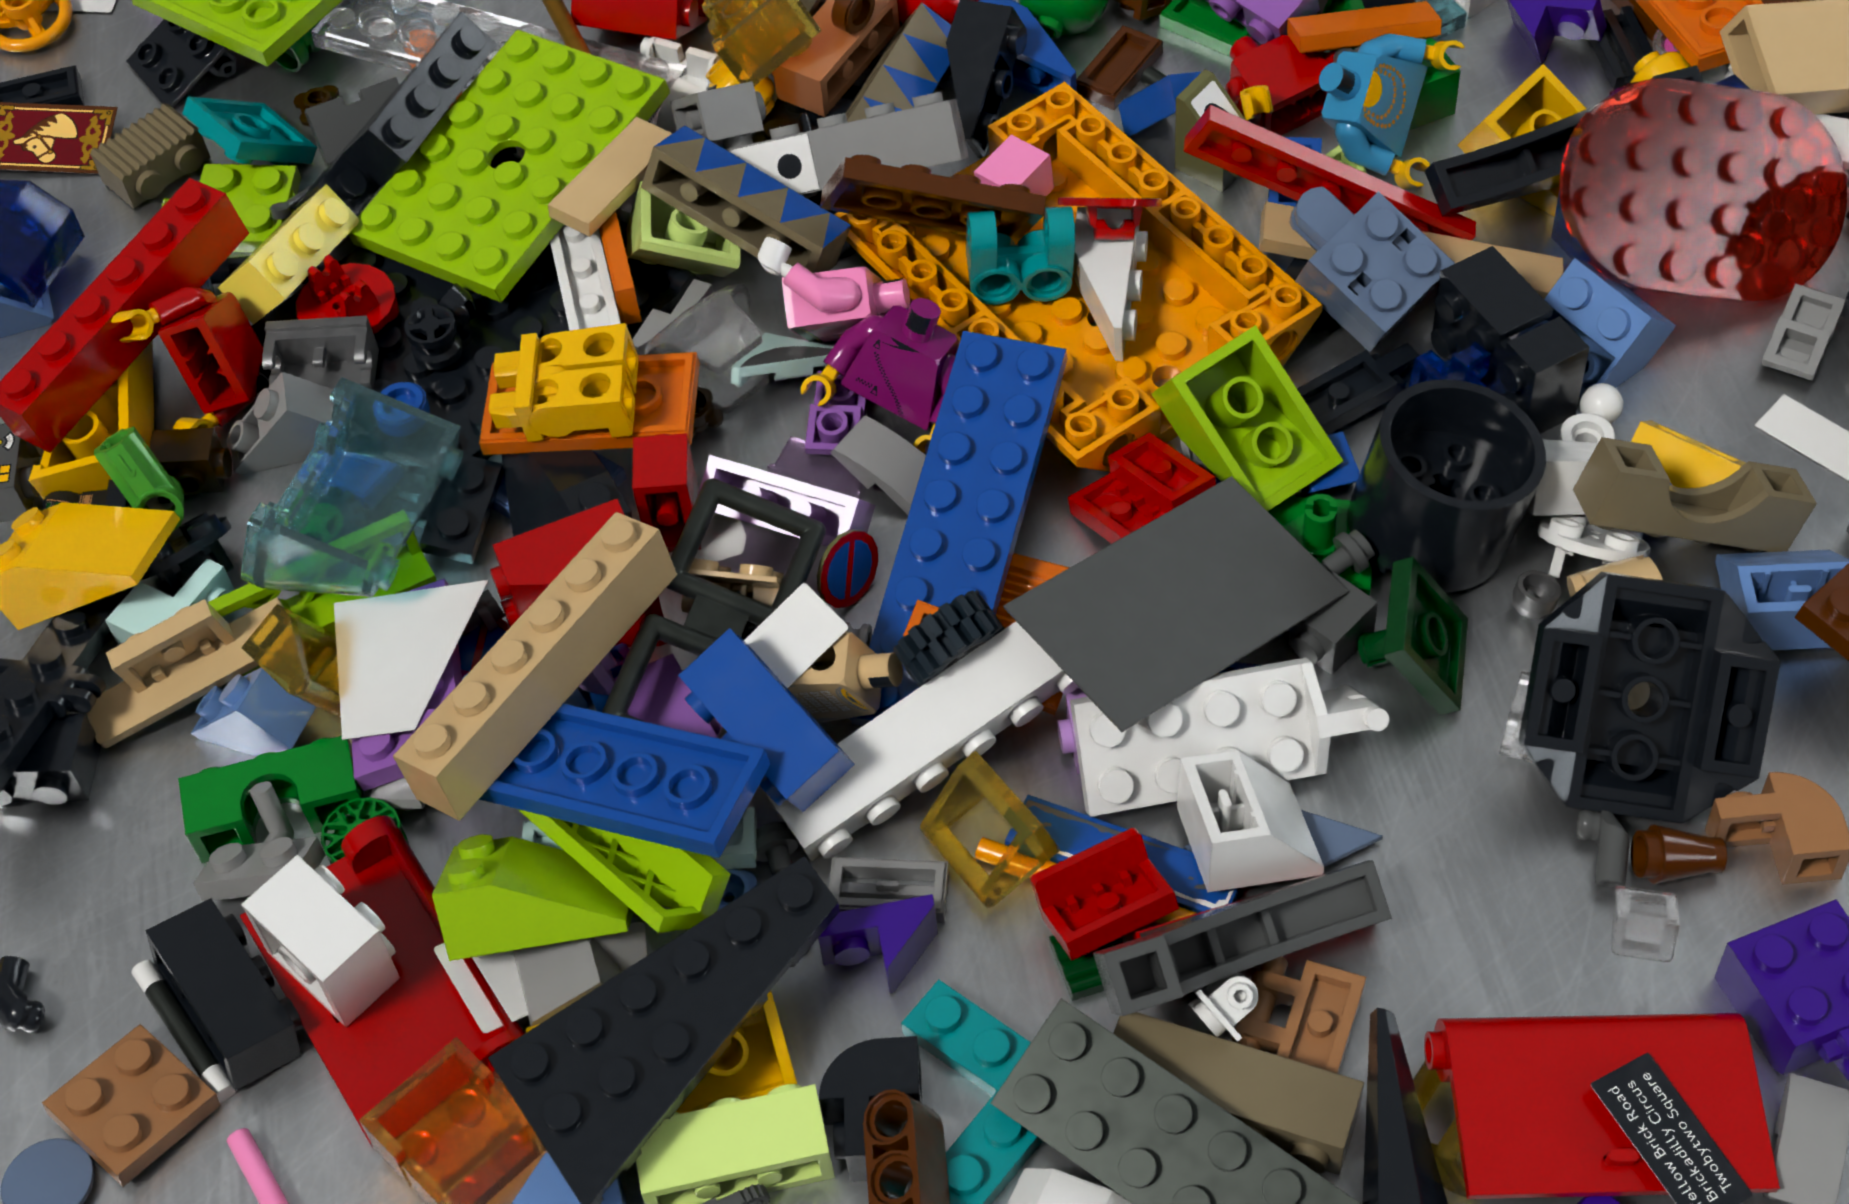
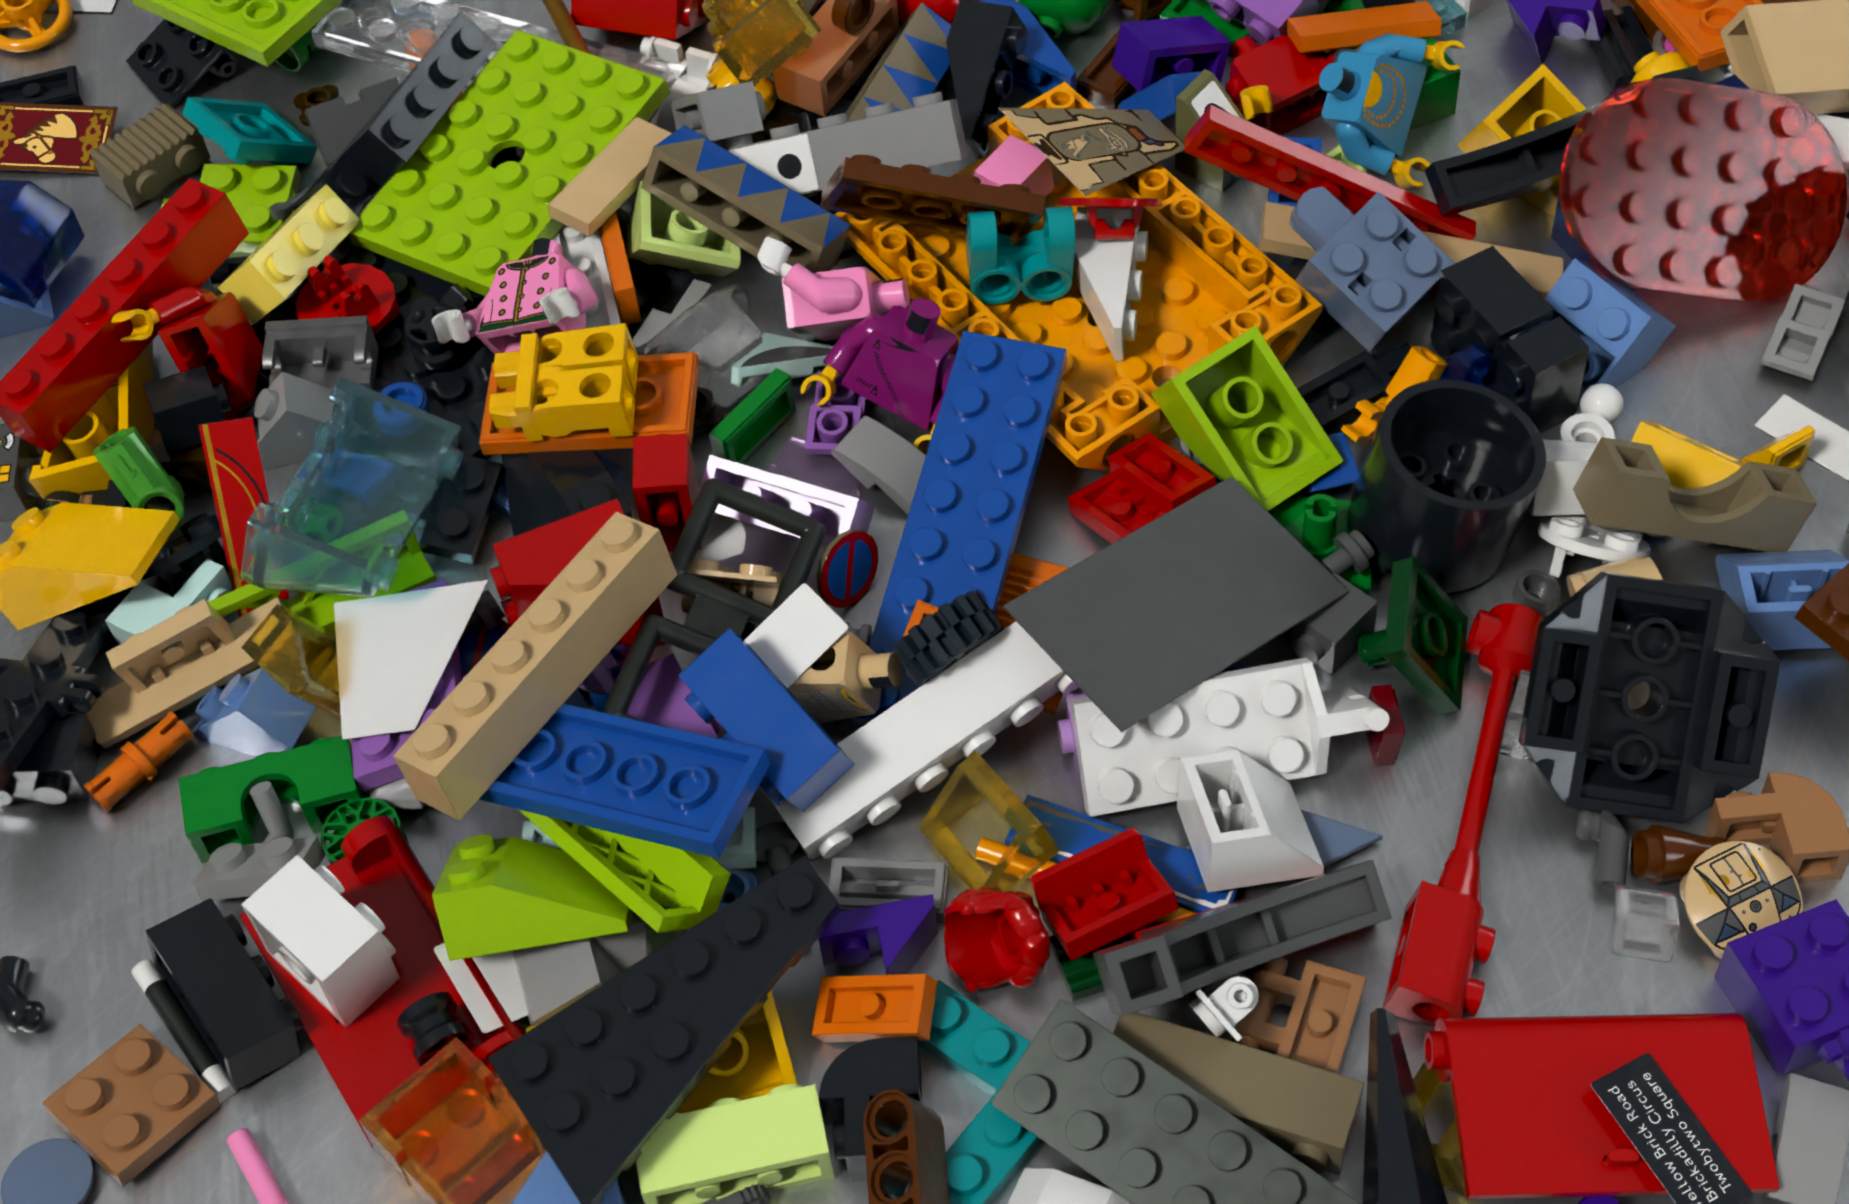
none -> orange pin [83,711,195,812]
none -> black brick [143,365,232,454]
none -> red sticker [198,417,289,618]
none -> black wheel [397,992,474,1068]
none -> bright pink torso [432,238,598,354]
none -> green tile [709,368,796,464]
none -> orange plate [812,974,938,1042]
none -> red hair [943,887,1050,992]
none -> sticker [999,108,1184,196]
none -> dark purple brick [1112,16,1231,92]
none -> light orange bar [1341,346,1447,445]
none -> dark red tile [1366,685,1406,766]
none -> red bar [1382,603,1543,1027]
none -> dish [1679,841,1803,959]
none -> yellow slope [1740,425,1815,470]

